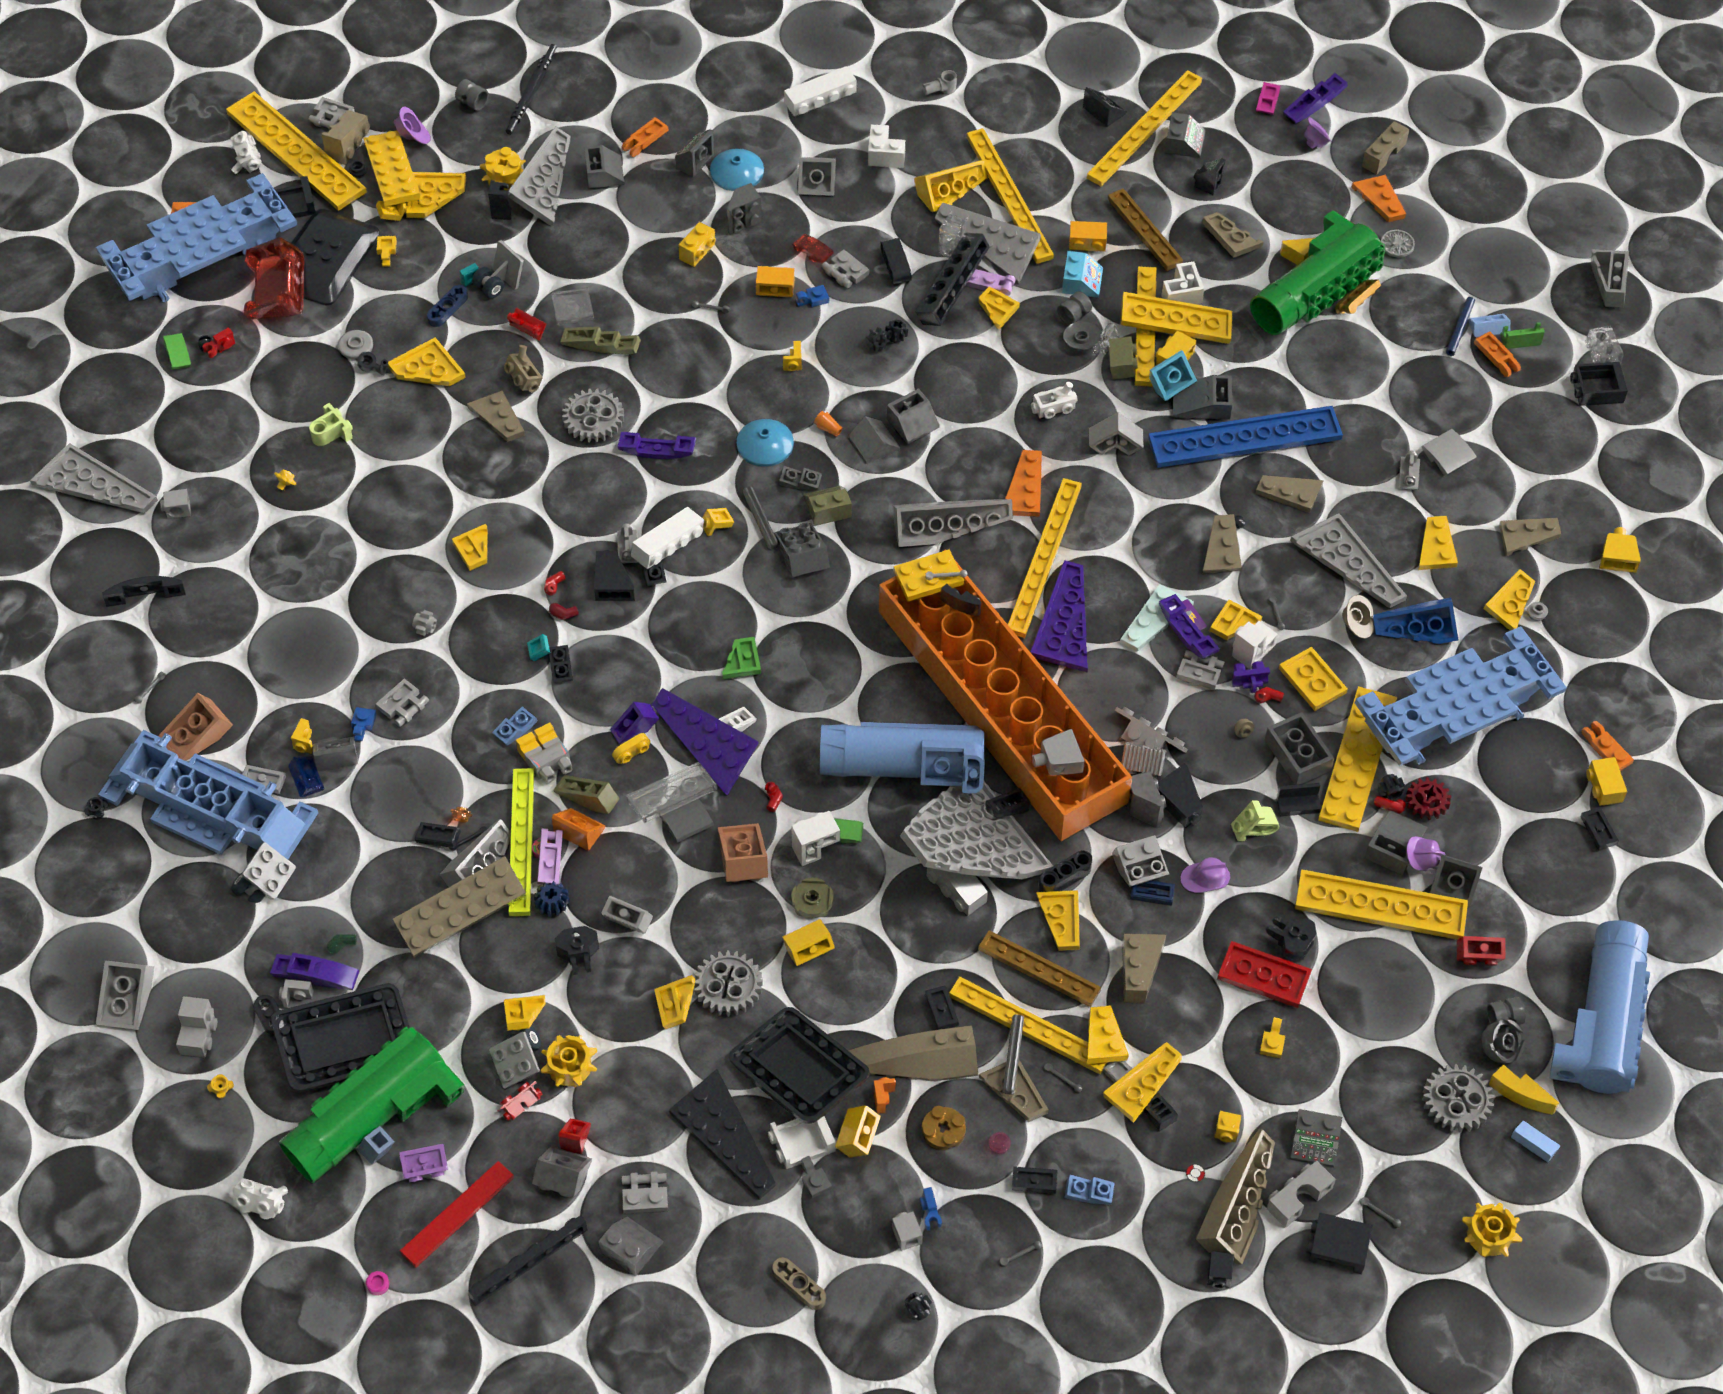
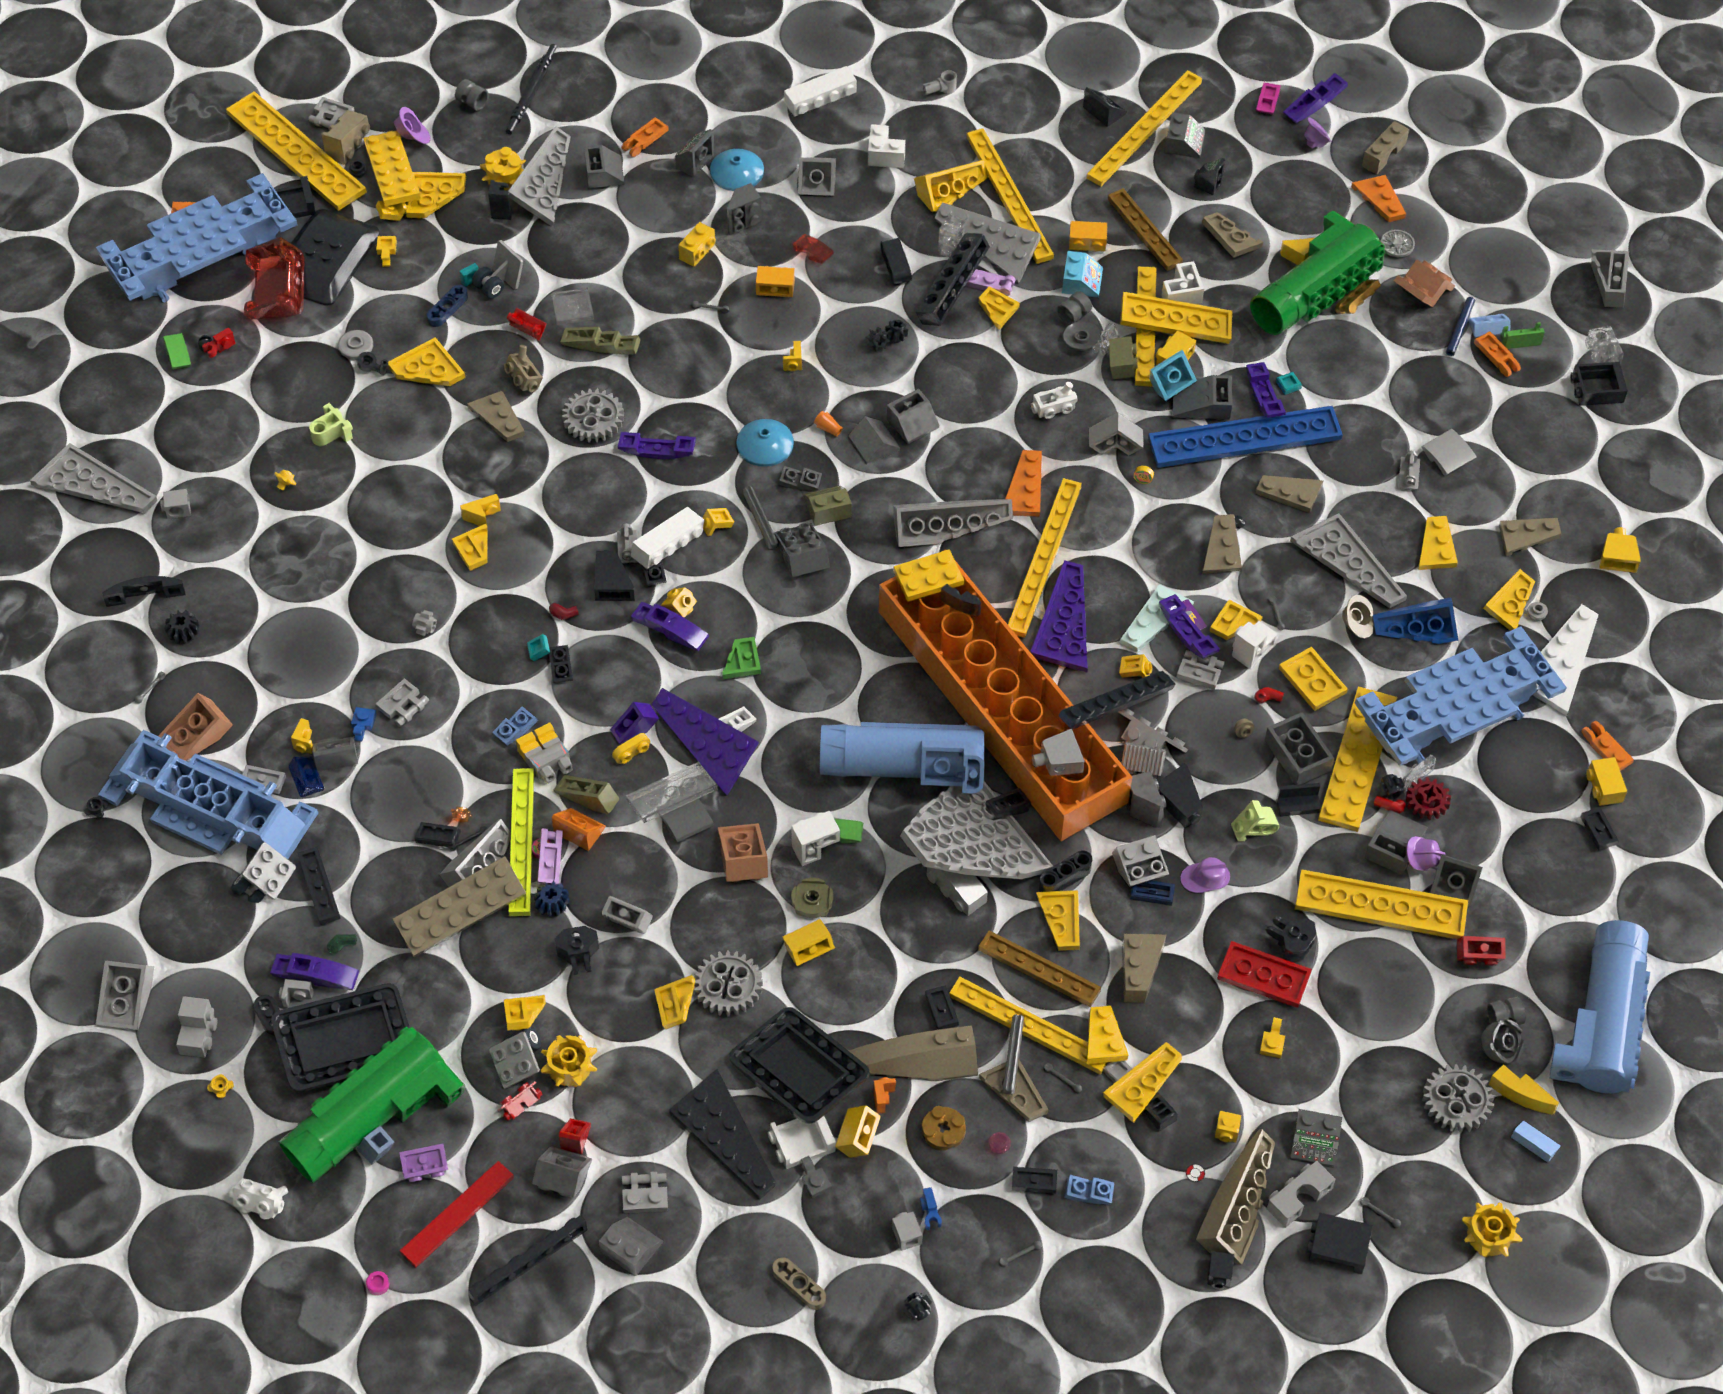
white brick [231,131,262,175] -> none
red arm [544,571,566,596] -> none
red arm [765,782,783,812] -> none
blue plate [795,285,830,307] -> none
light grey plate [821,250,869,288] -> none
light grey hinge [925,570,968,580] -> none
dark purple hips [1231,661,1270,694] -> none
none -> black gear [164,610,199,644]
none -> black plate [297,847,341,925]
none -> yellow slope [460,494,501,526]
none -> dark purple slope [631,602,709,651]
none -> yellow brick [661,587,697,617]
none -> black plate [1058,670,1176,730]
none -> yellow bracket [1119,654,1152,678]
none -> tile [1134,466,1154,484]
none -> dark purple slope [1246,362,1286,418]
none -> teal tile [1276,372,1302,395]
none -> nougat bracket [1394,259,1455,307]
none -> clear plate [1402,755,1436,792]
none -> white wing [1533,604,1599,716]

